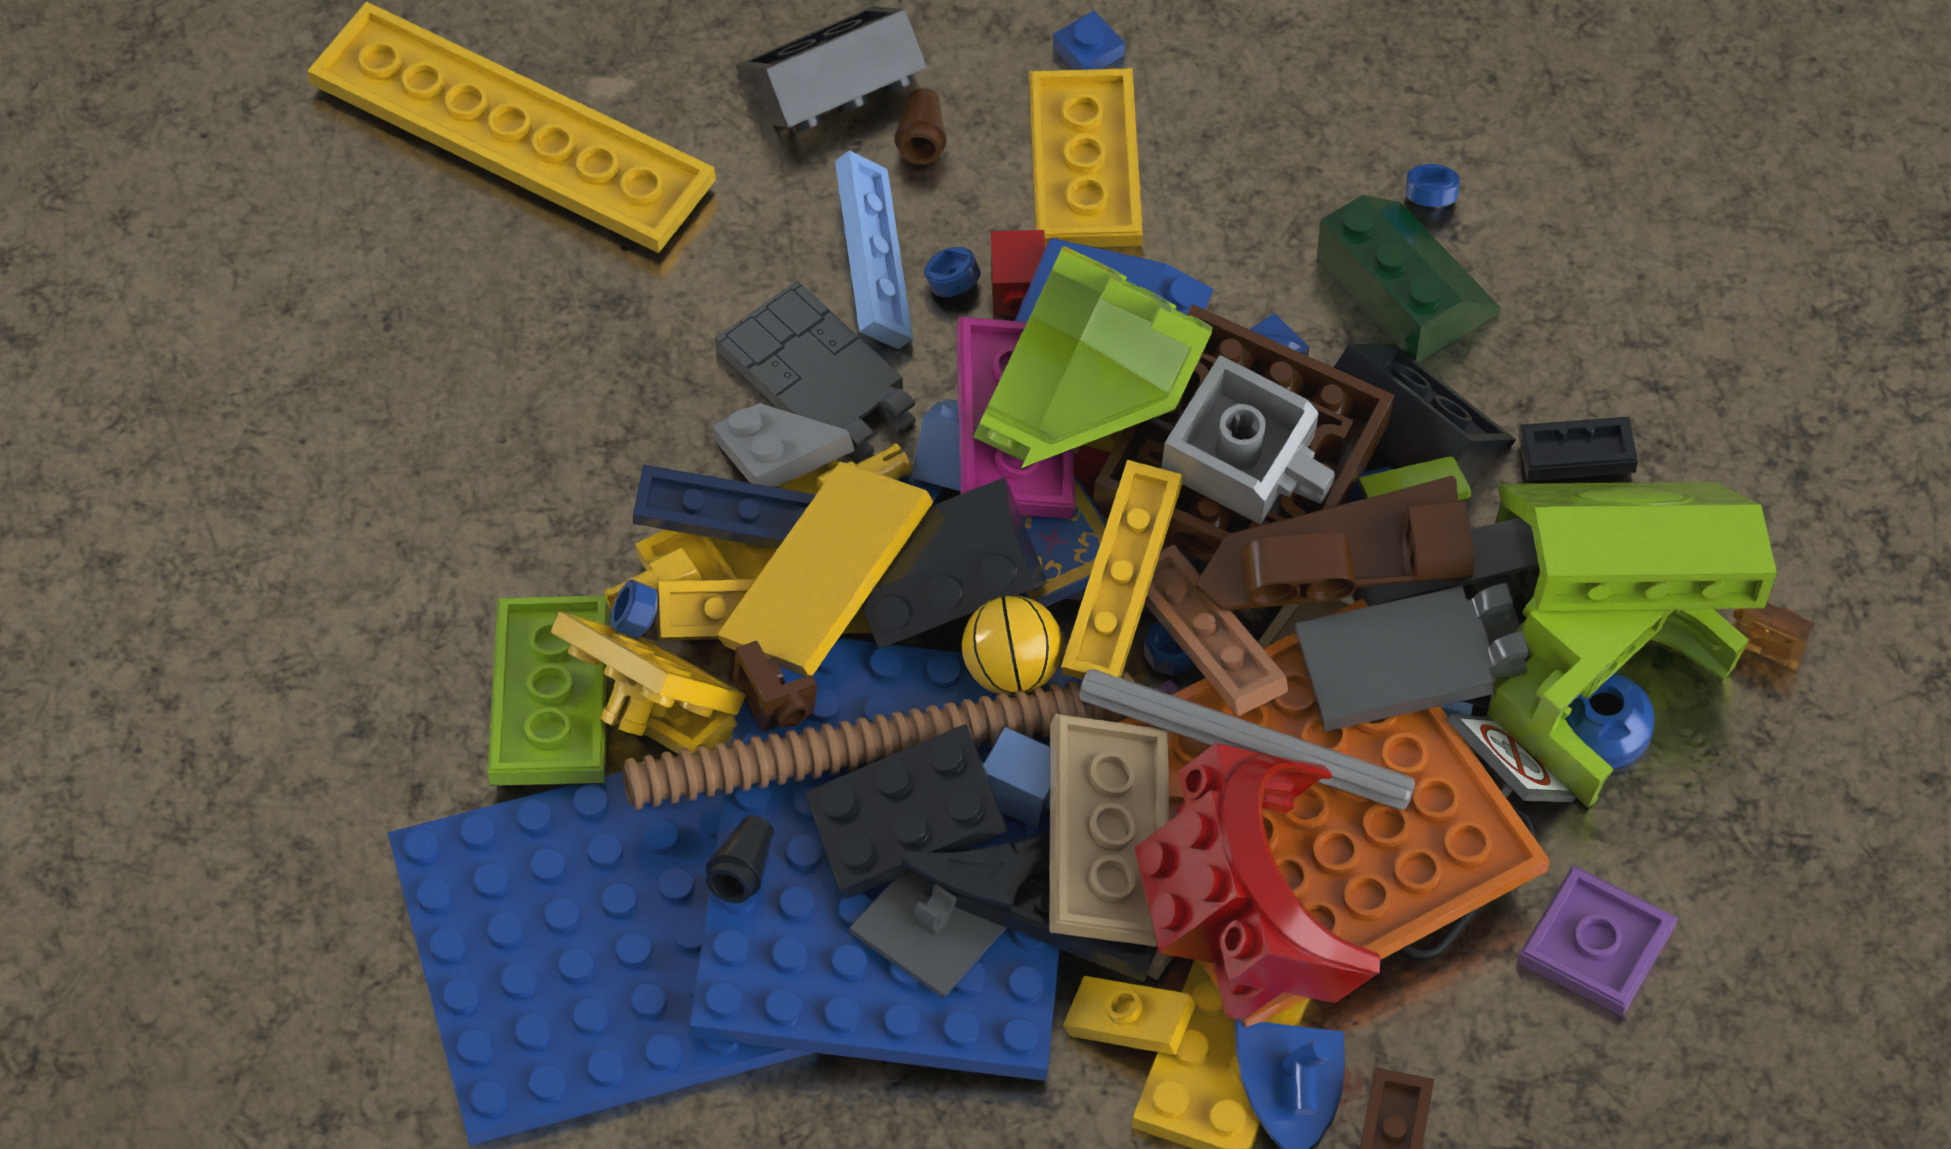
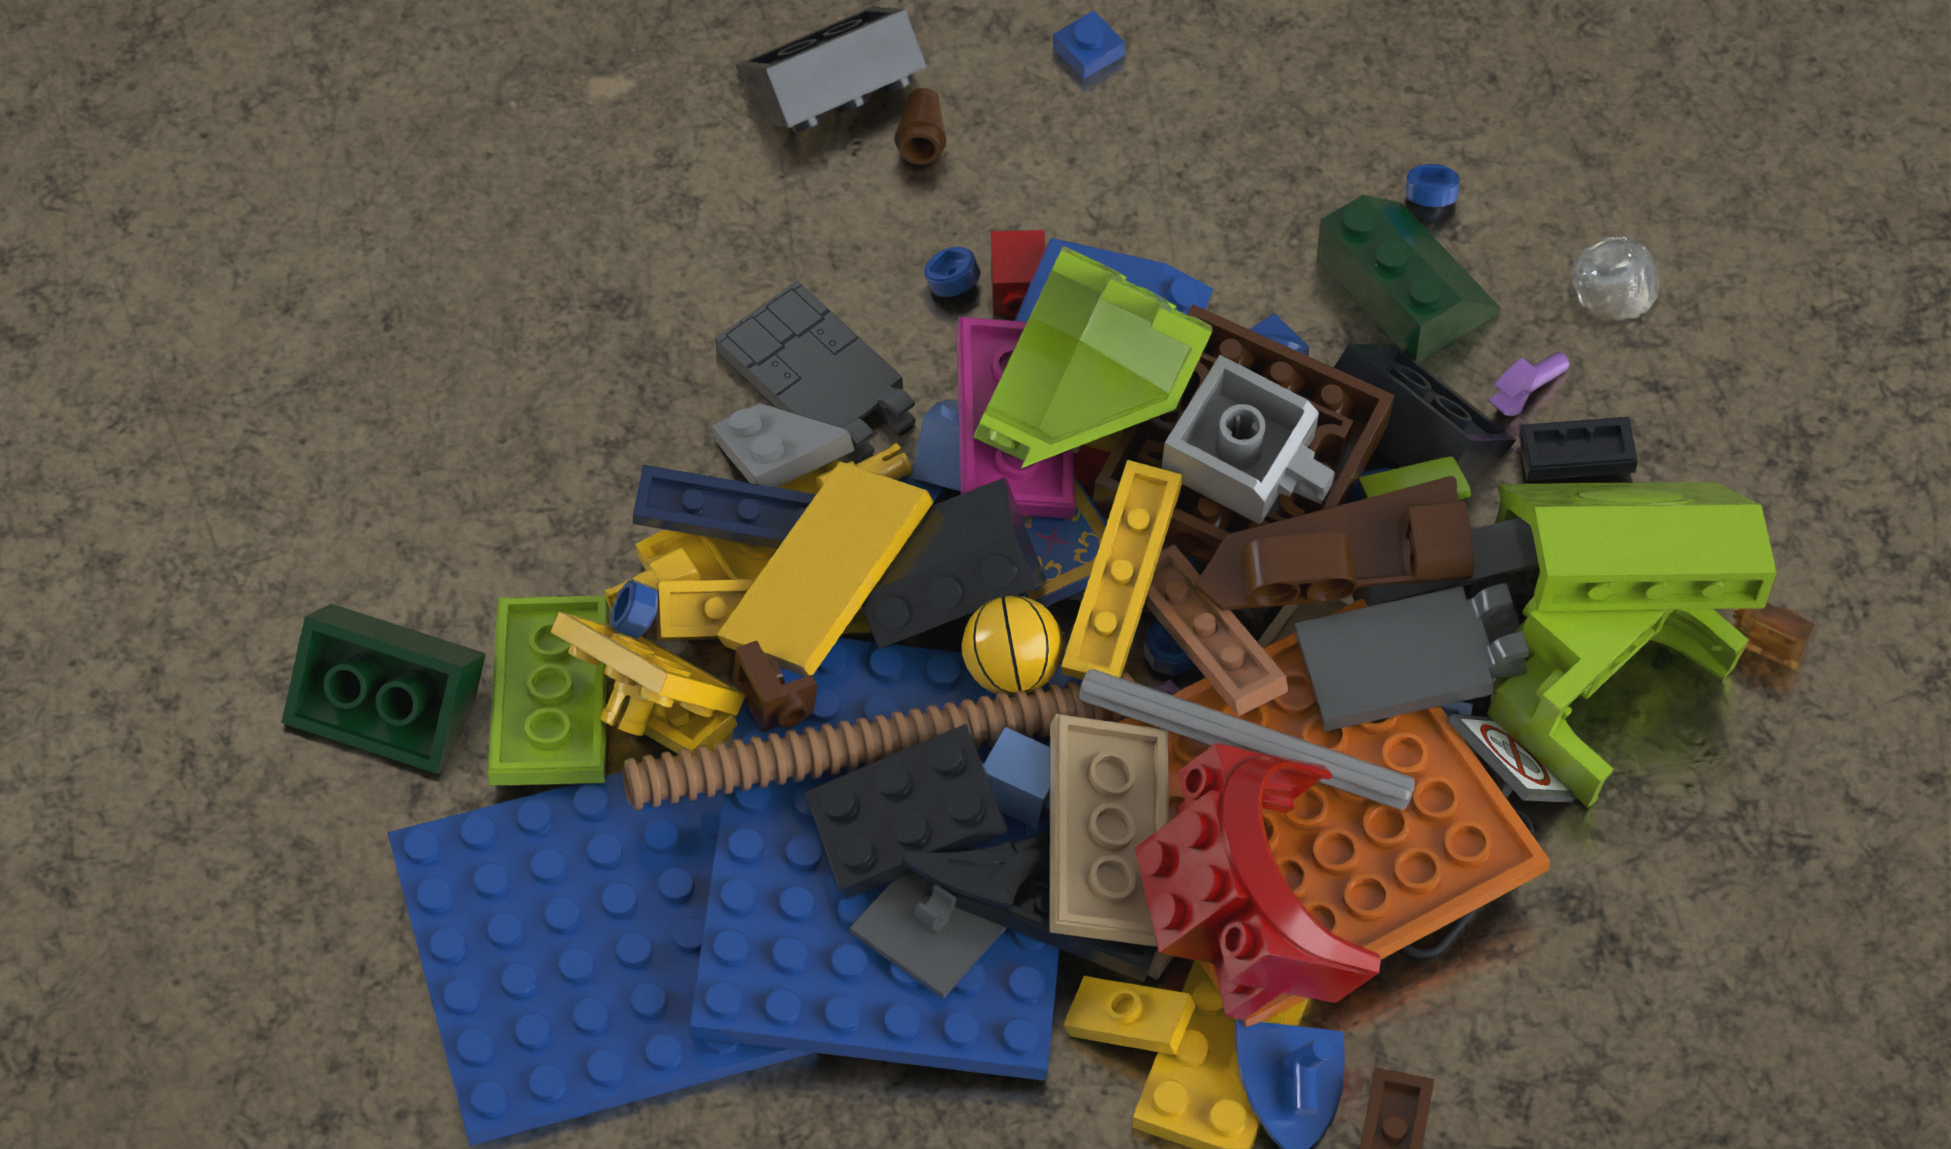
yellow plate [307,1,716,253] -> none
black cone [706,815,774,903] -> none
light blue plate [835,150,913,350] -> none
yellow tile [1029,68,1143,248] -> none
medium lavender tile [1517,865,1677,1017] -> none
blue piece [1565,673,1654,768] -> none
none -> dark green slope [281,604,486,774]
none -> medium lavender bar [1488,352,1569,416]
none -> clear hair [1571,236,1660,321]

